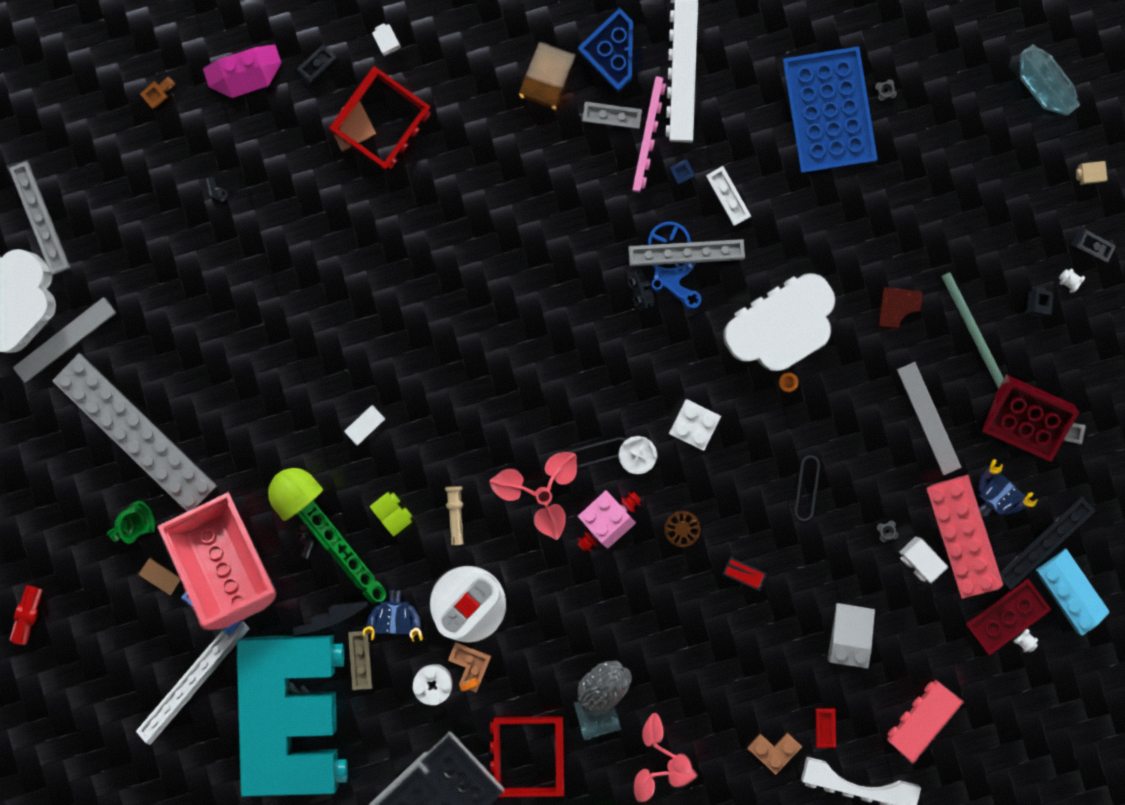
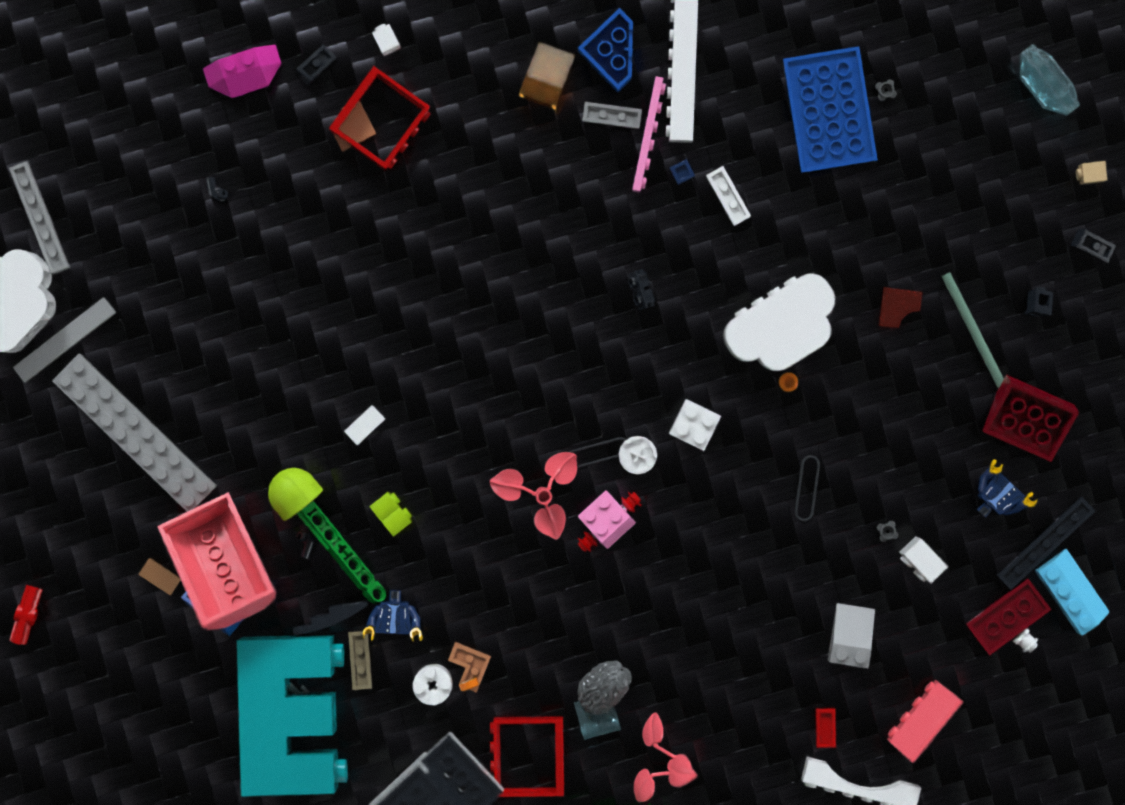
green helmet [107,501,155,544] -> none
white plate [136,621,250,745] -> none
dark orange plate [140,77,175,109] -> none
white piece [430,566,506,642] -> none
tan pin [445,486,464,545] -> none
light grey tile [628,239,745,267] -> none
blue piece [648,222,701,311] -> none
reddish brown wheel [665,511,701,547] -> none
red slope [723,557,768,591] -> none
nougat plate [747,733,802,774] -> none
light grey tile [897,362,961,475] -> none
coral brick [927,475,1003,599] -> none
white brick [1059,268,1085,293] -> none
light grey tile [1063,423,1086,444] -> none

